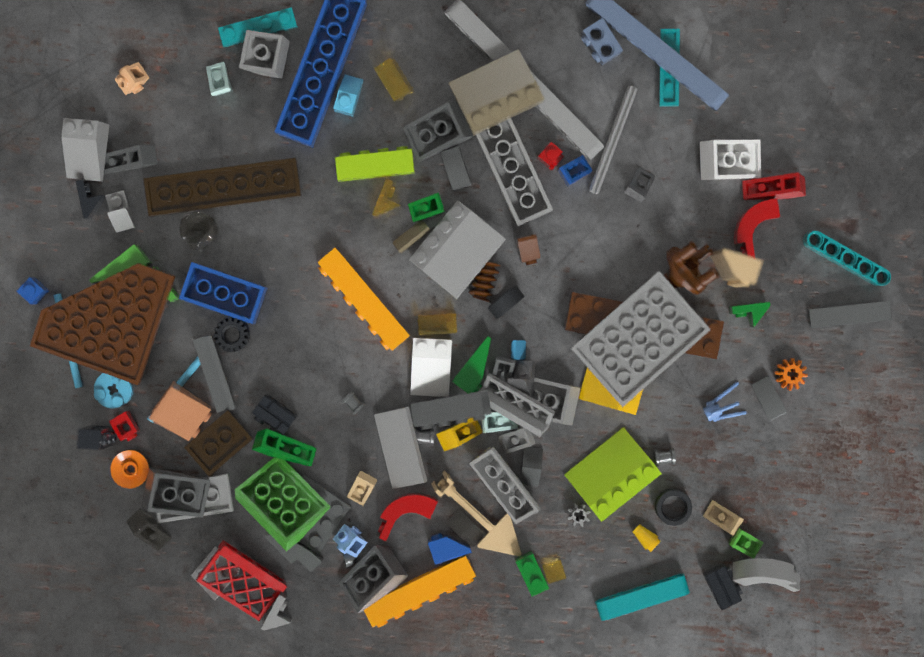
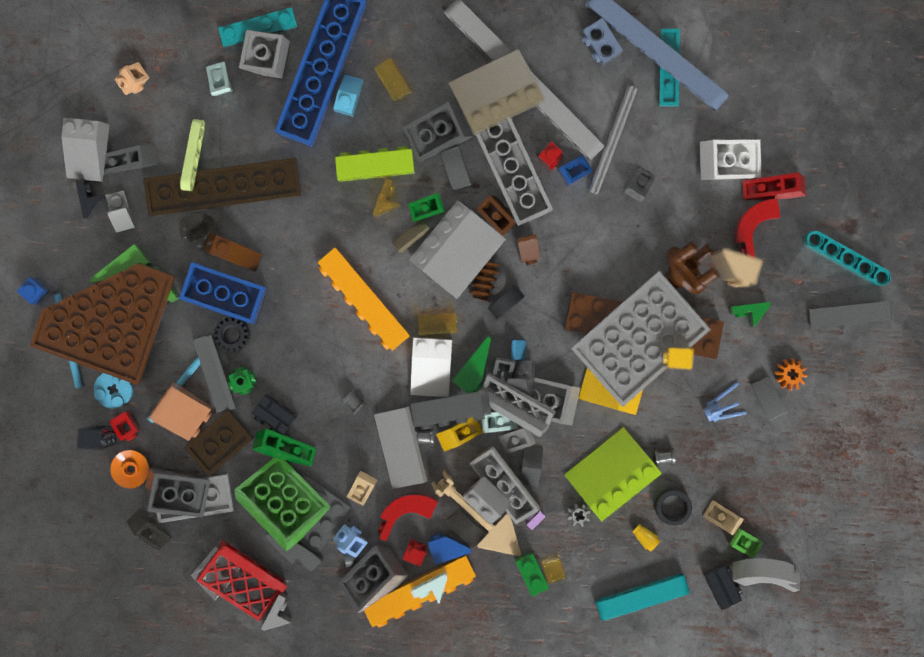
none -> yellowish green beam [180,119,205,191]
none -> reddish brown slope [203,232,262,272]
none -> green brick [227,367,257,395]
none -> red brick [403,538,428,567]
none -> light aqua slope [411,571,448,603]
none -> light grey slope [463,476,512,524]
none -> reddish brown slope [477,195,516,236]
none -> lavender plate [526,510,546,530]
none -> yellow brick [663,348,693,369]

